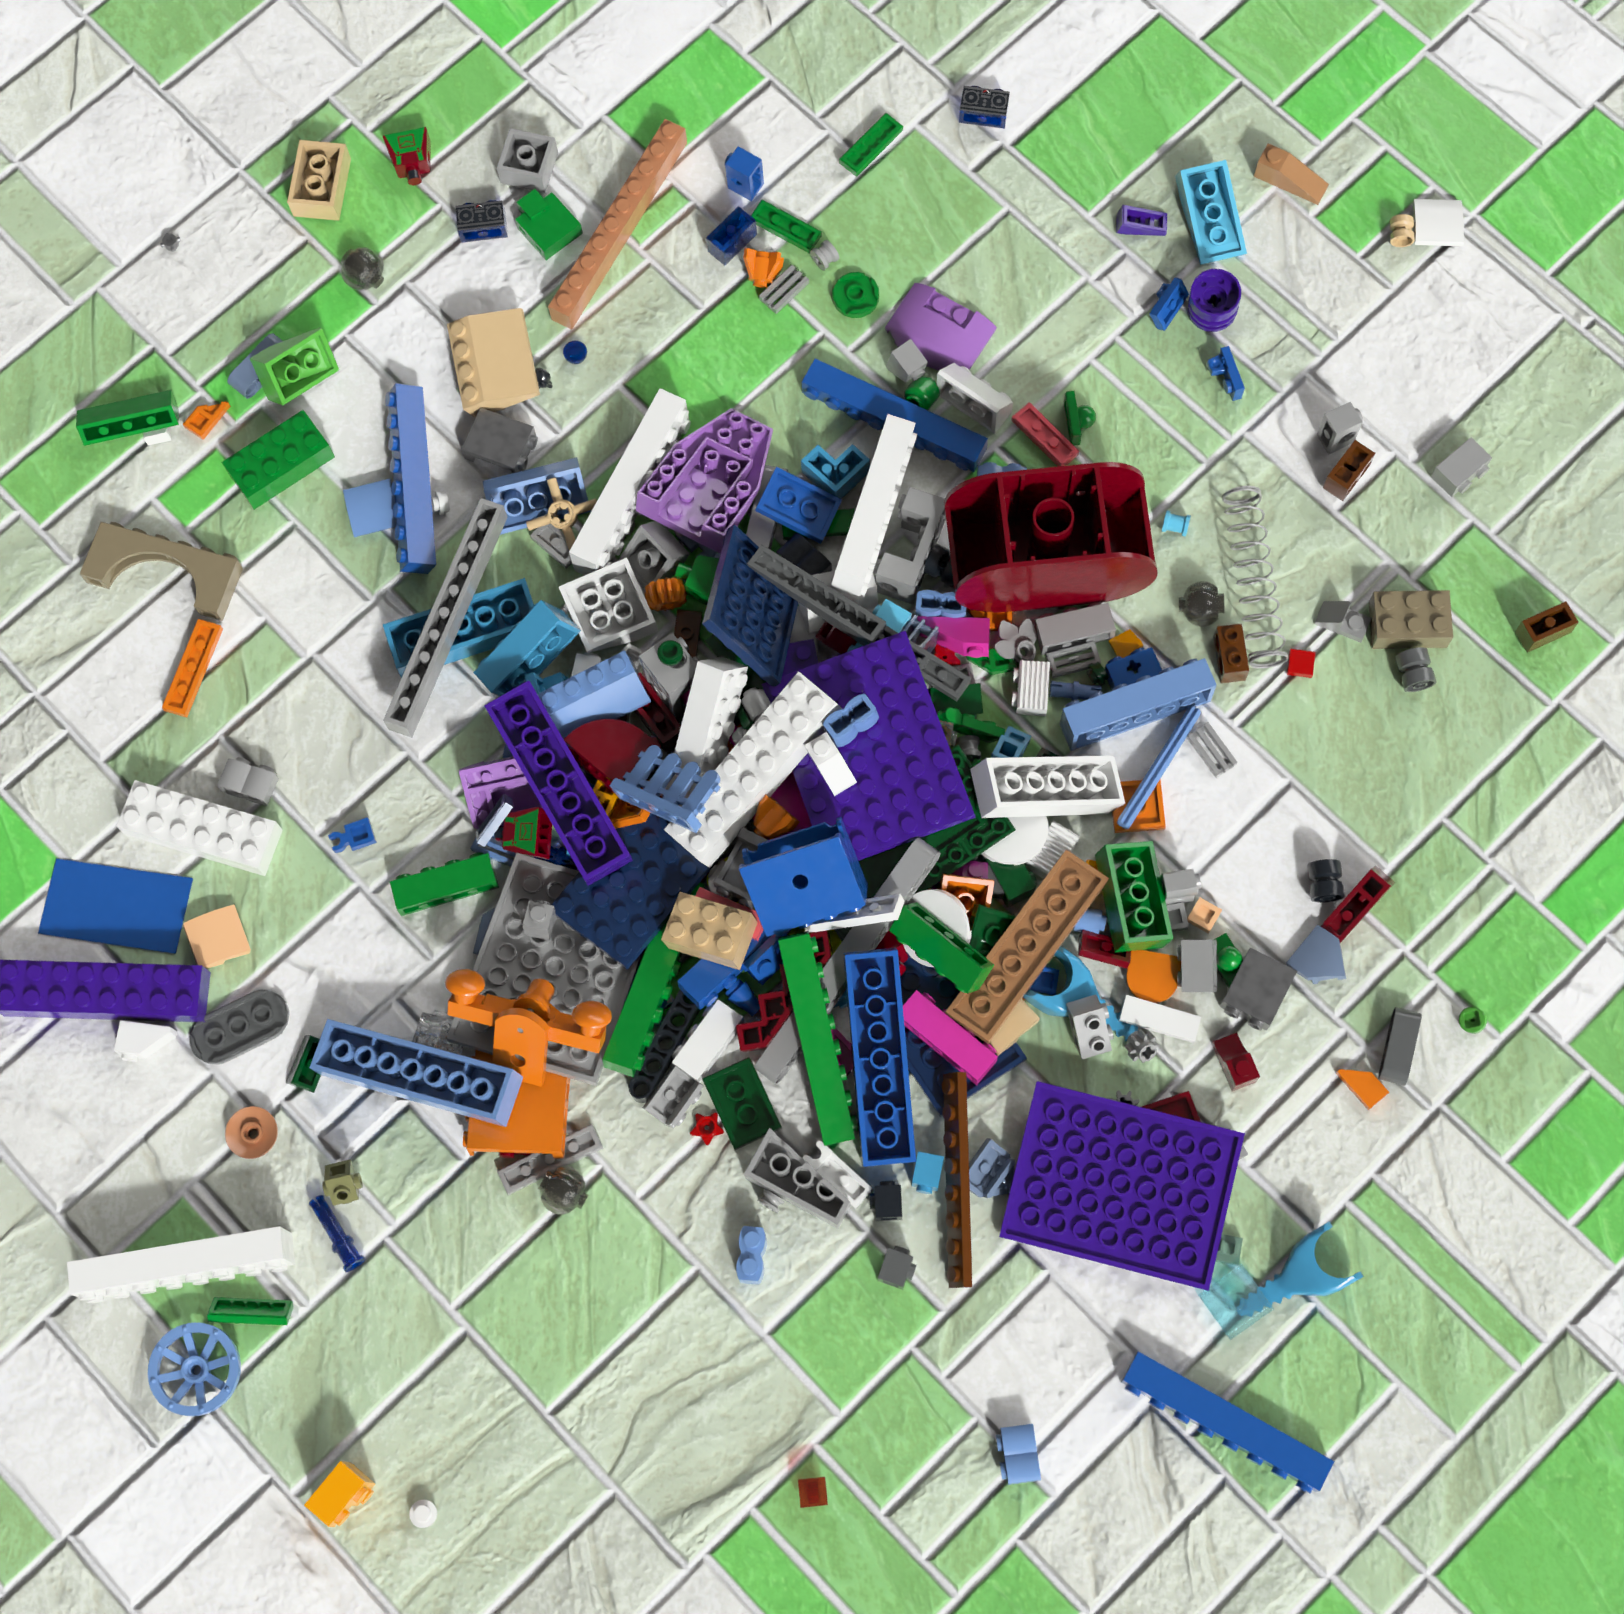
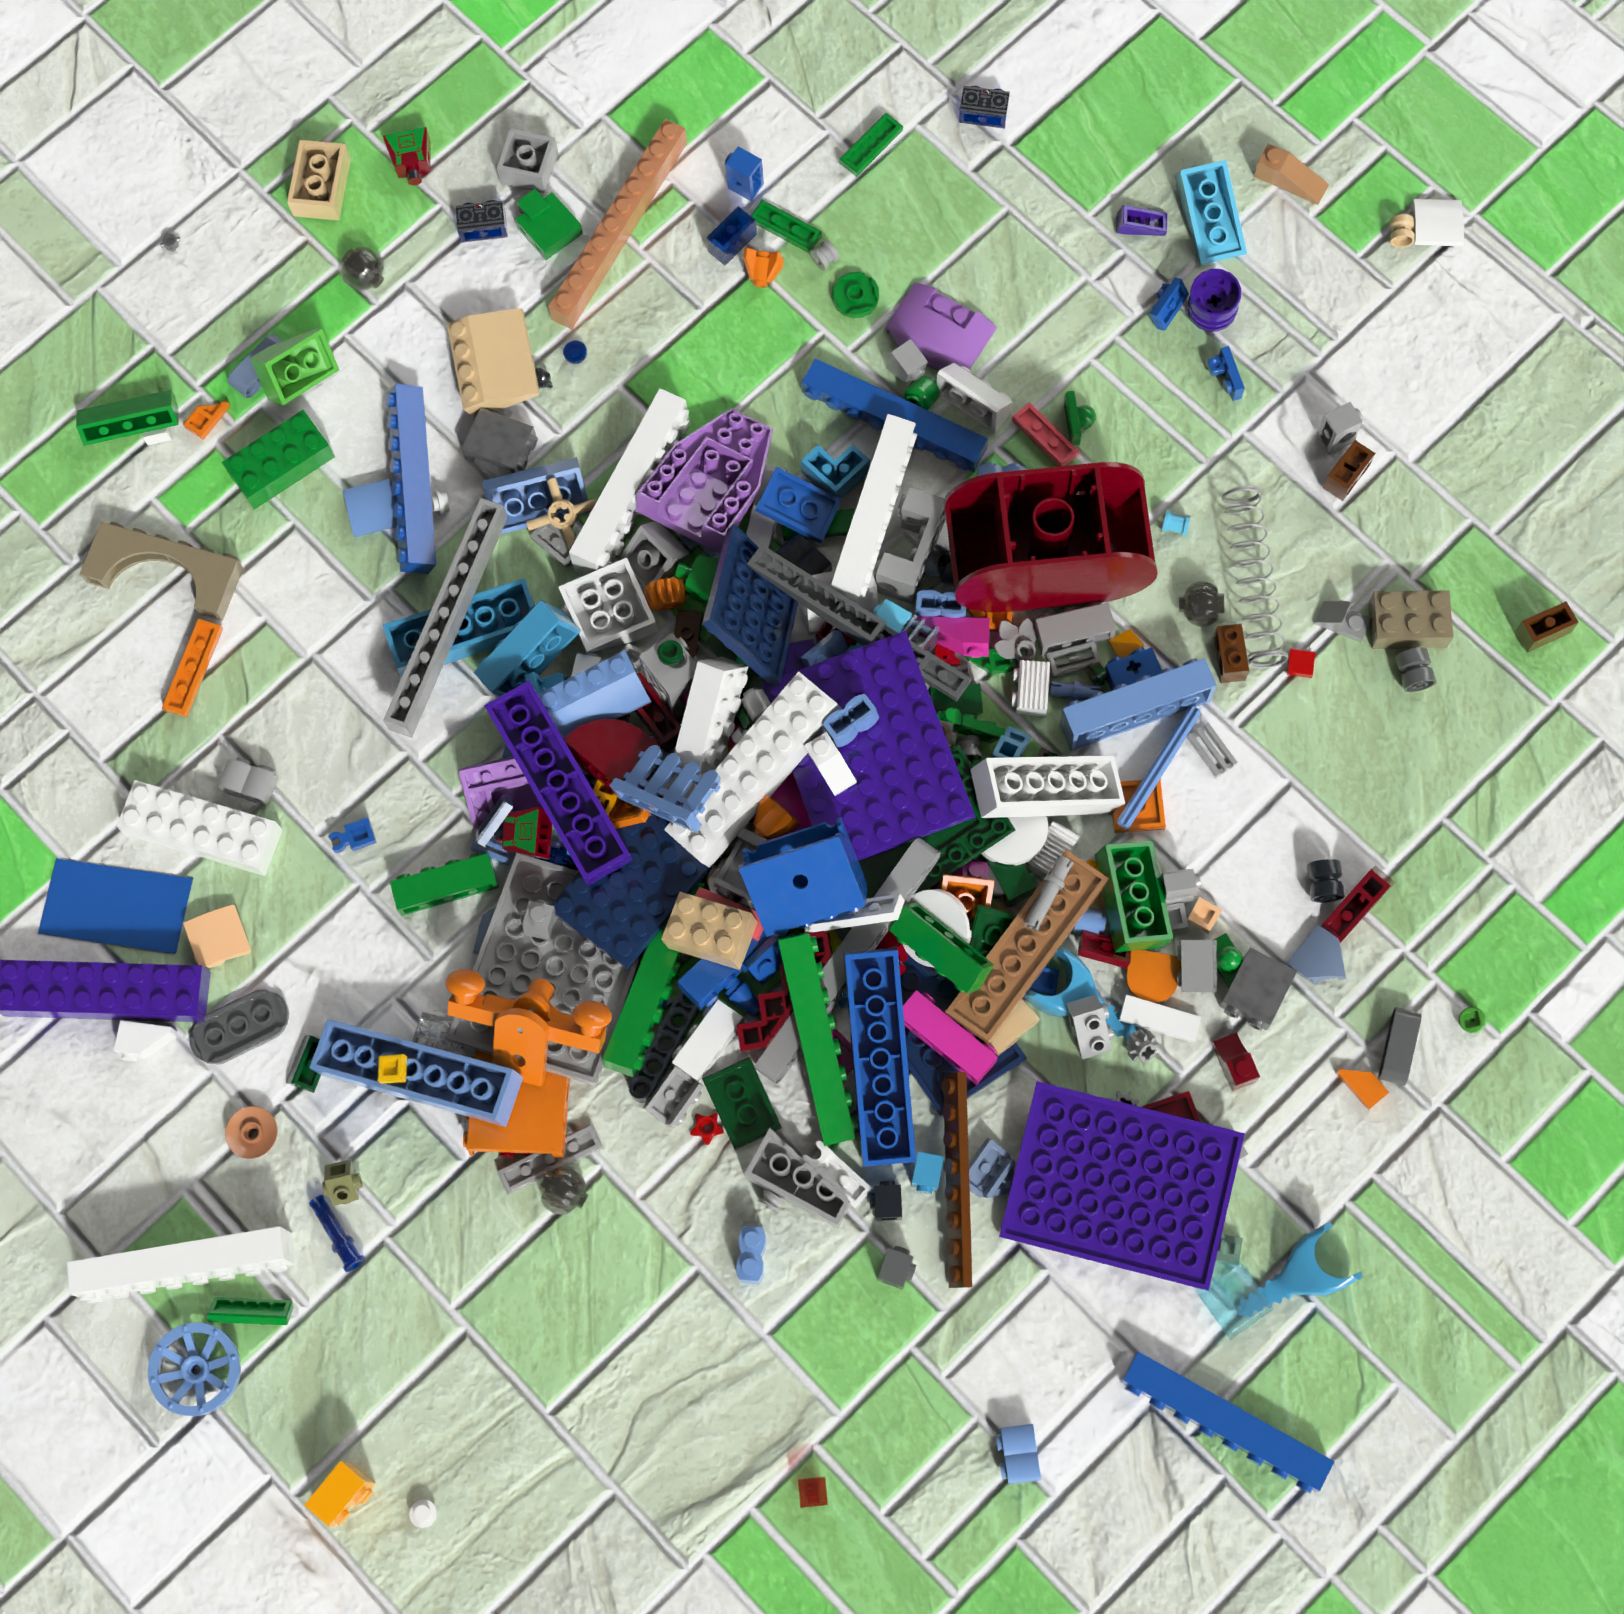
light grey tile [759,265,809,314] -> none
light grey brick [1431,437,1492,497] -> none
none -> yellow tile [378,1054,407,1084]
none -> medium blue plate [801,630,849,668]
none -> light grey pin [1023,856,1074,931]

